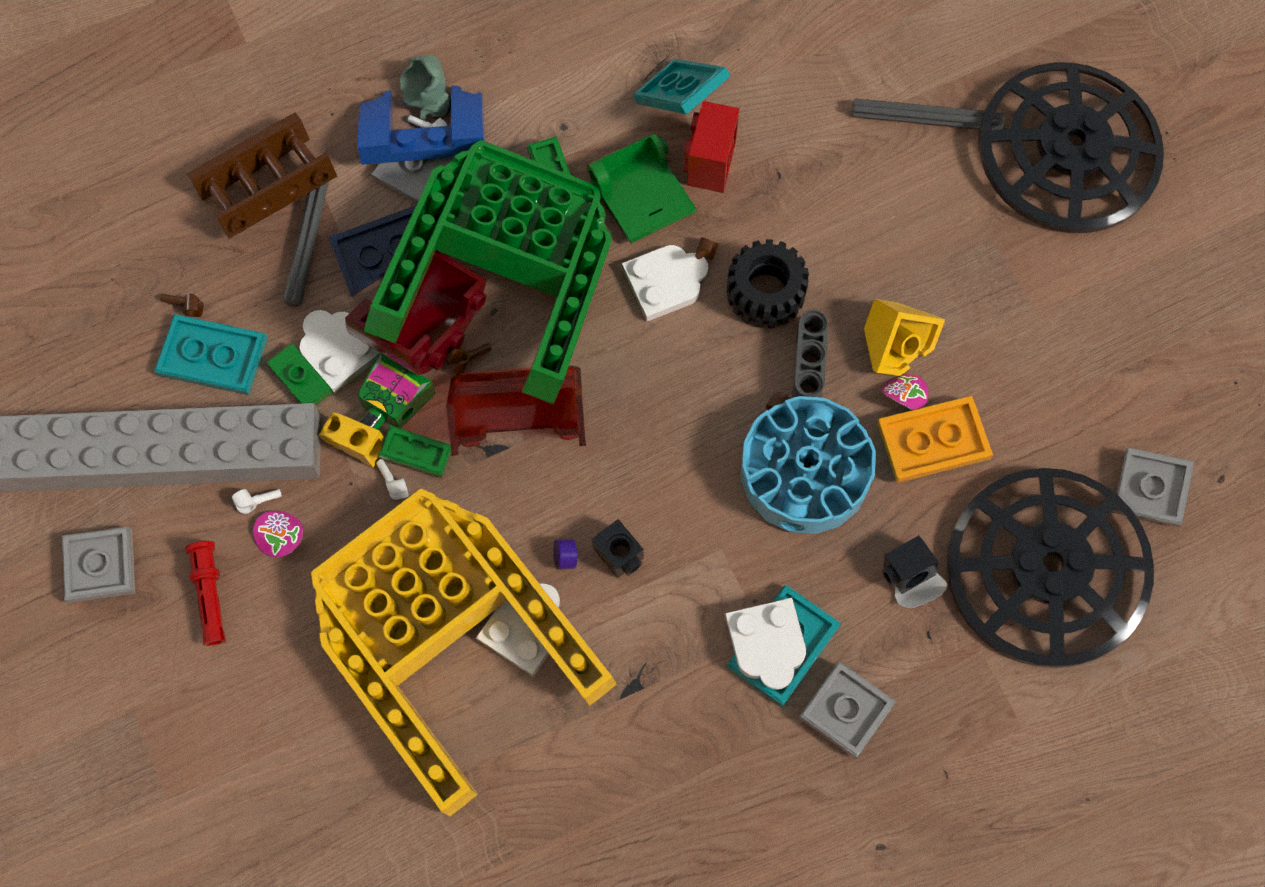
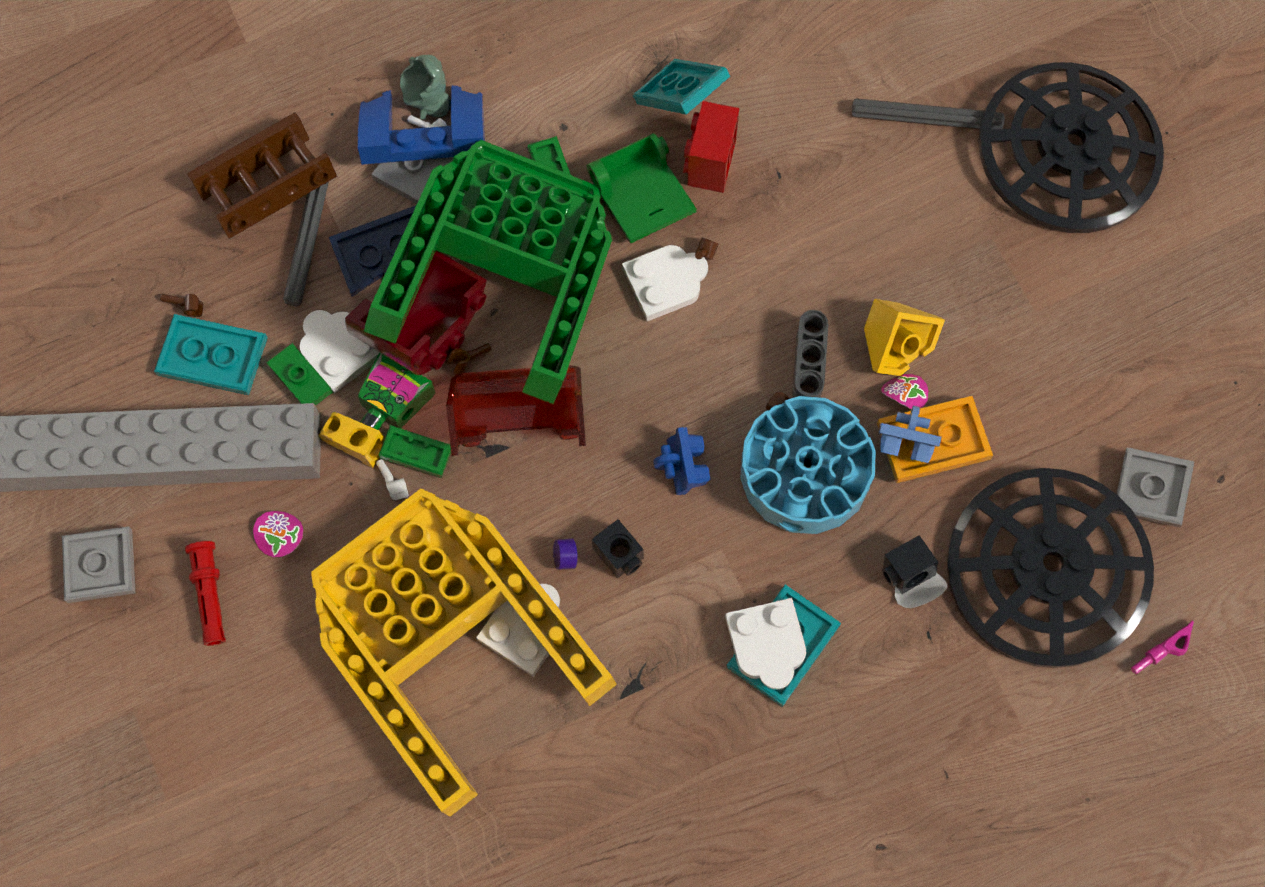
white hand [232,489,282,514] -> none
black tyre [727,239,809,328] -> none
light grey plate [799,661,897,759] -> none
none -> blue hips [653,427,710,495]
none -> medium blue hips [878,405,942,463]
none -> dark pink hand [1131,620,1194,674]

